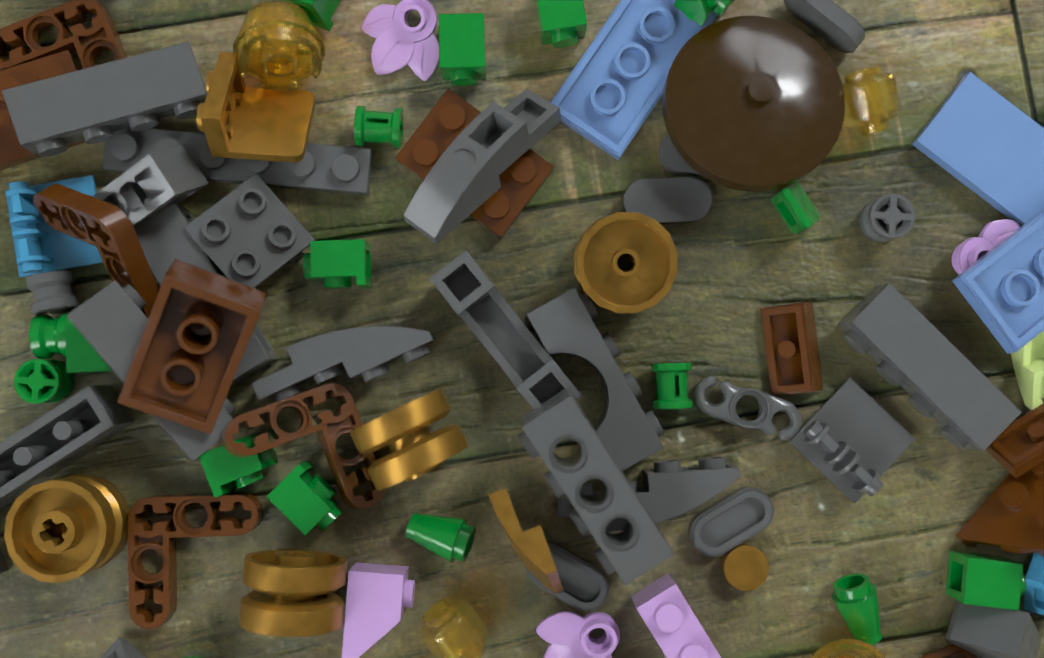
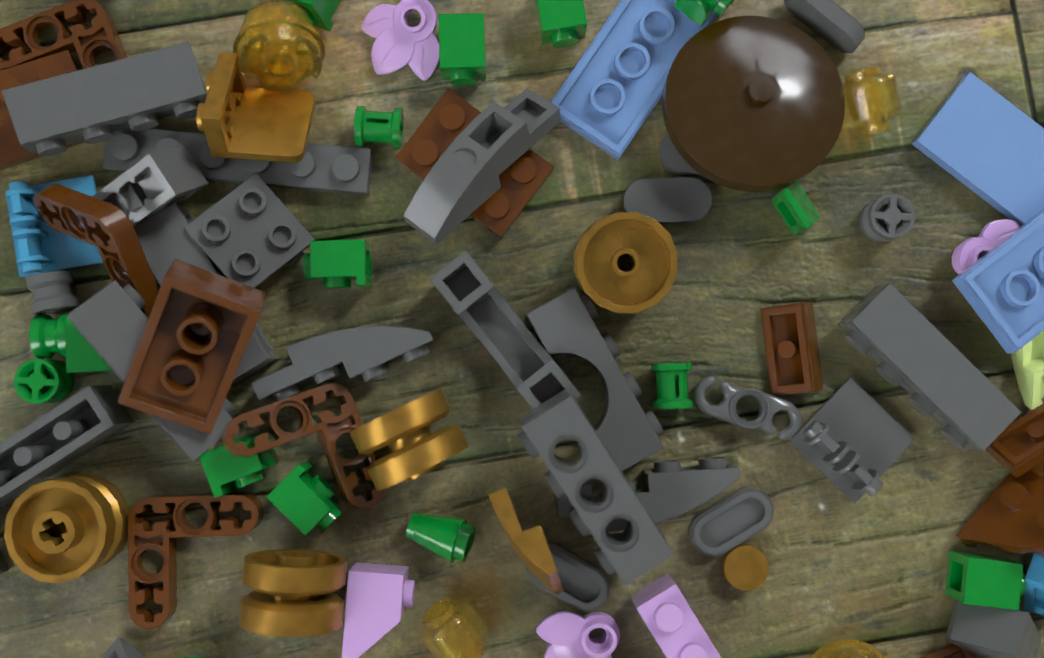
green cone [831,573,882,646] -> none

